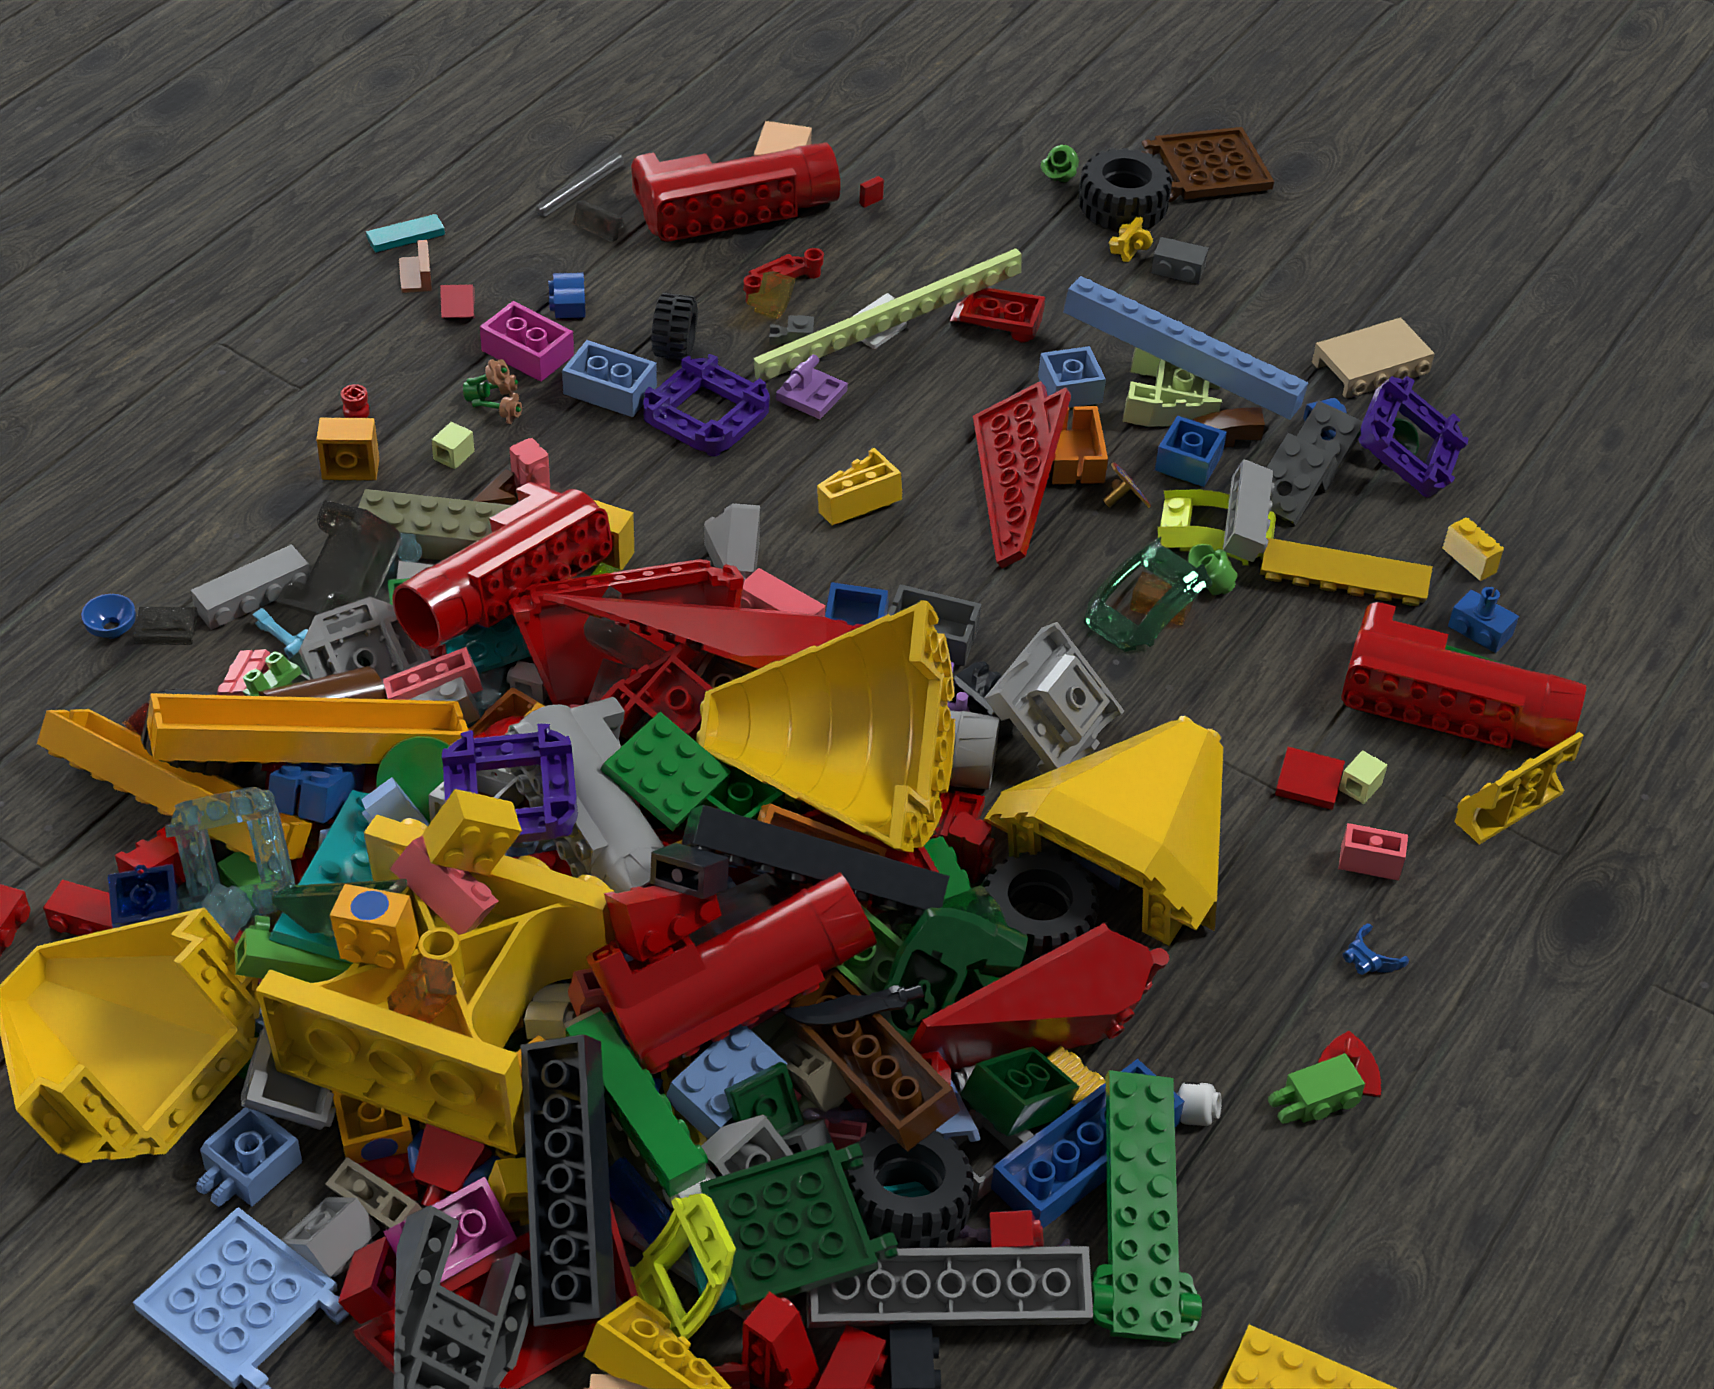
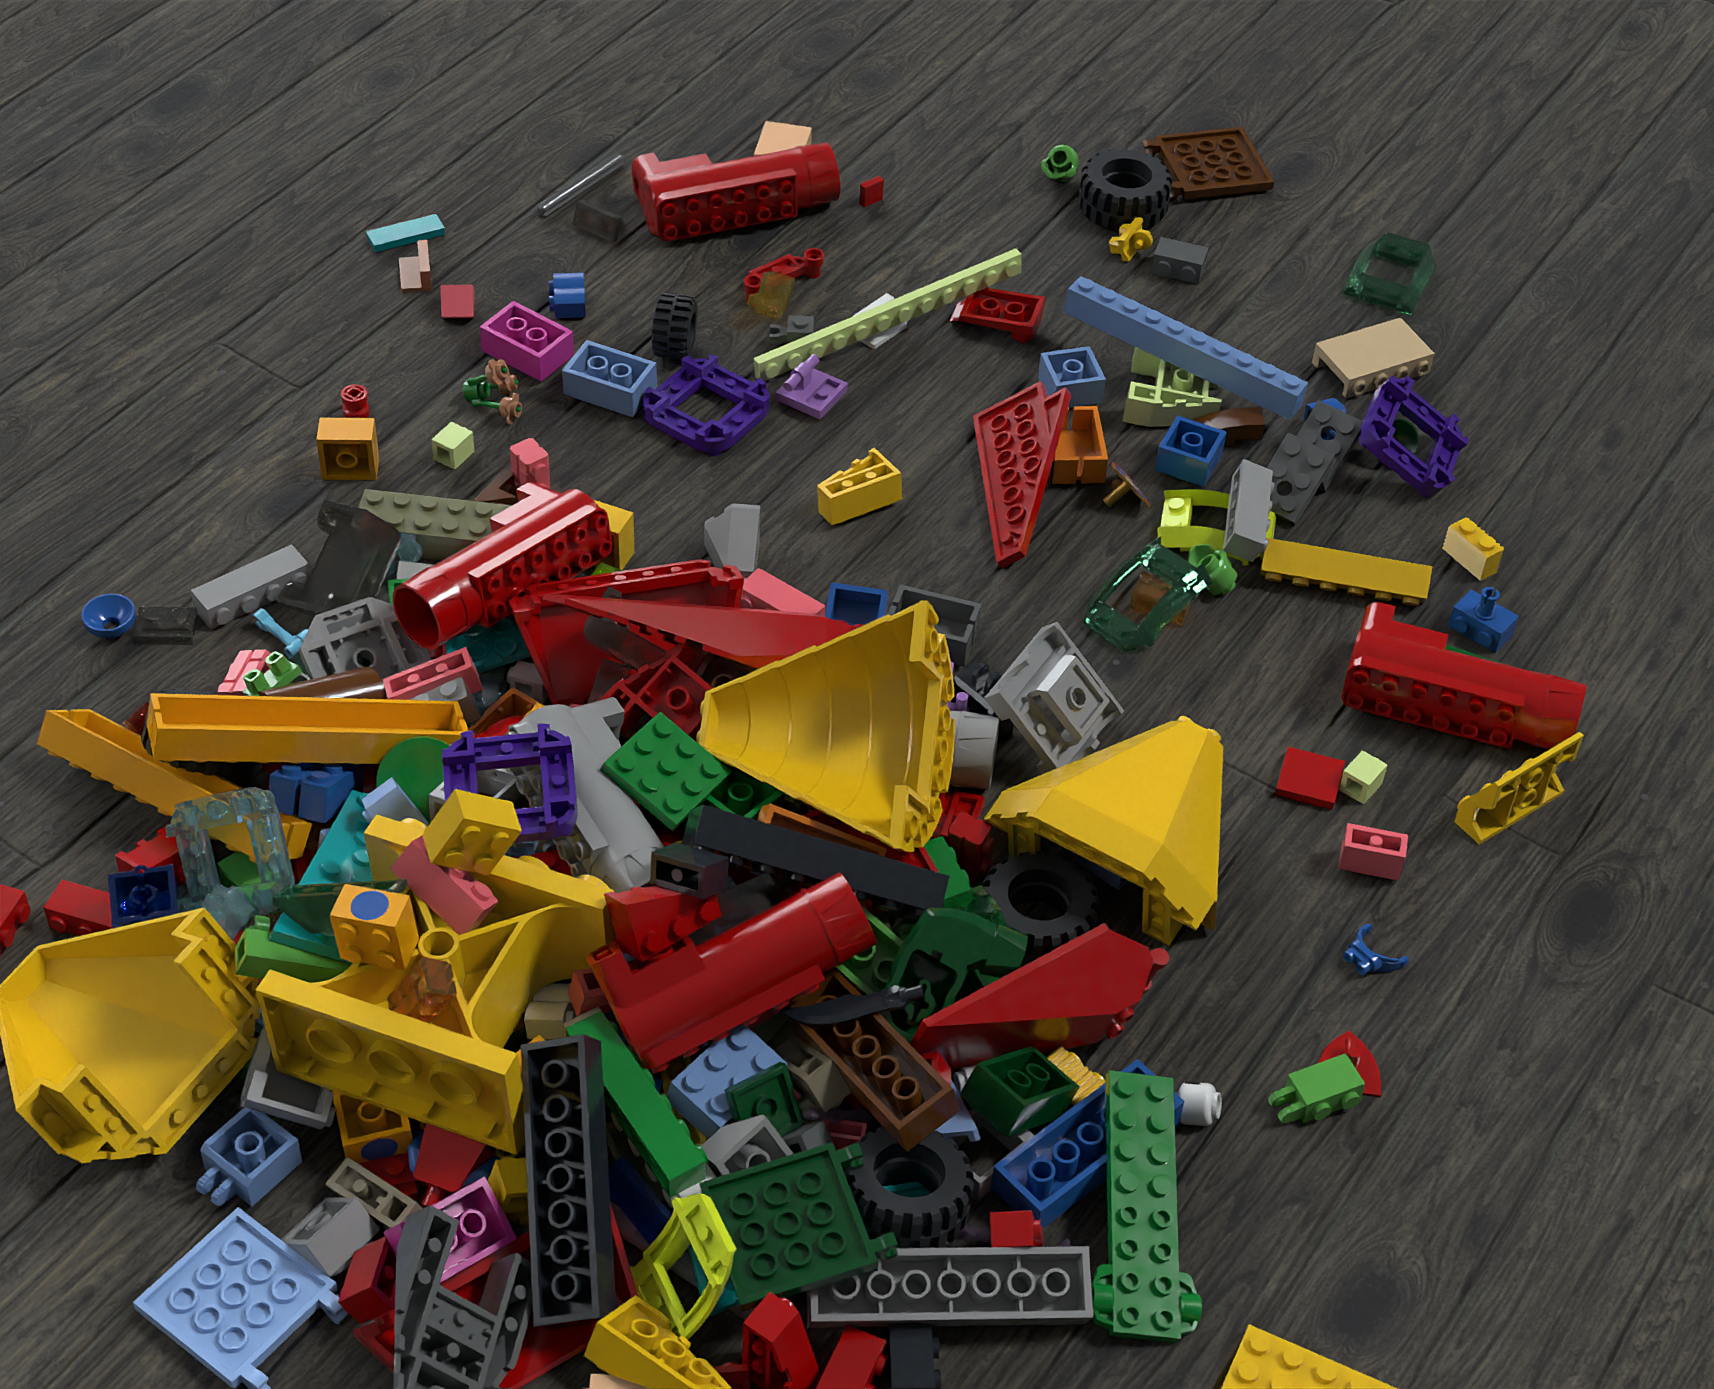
none -> clear green wedge [1342,232,1436,315]

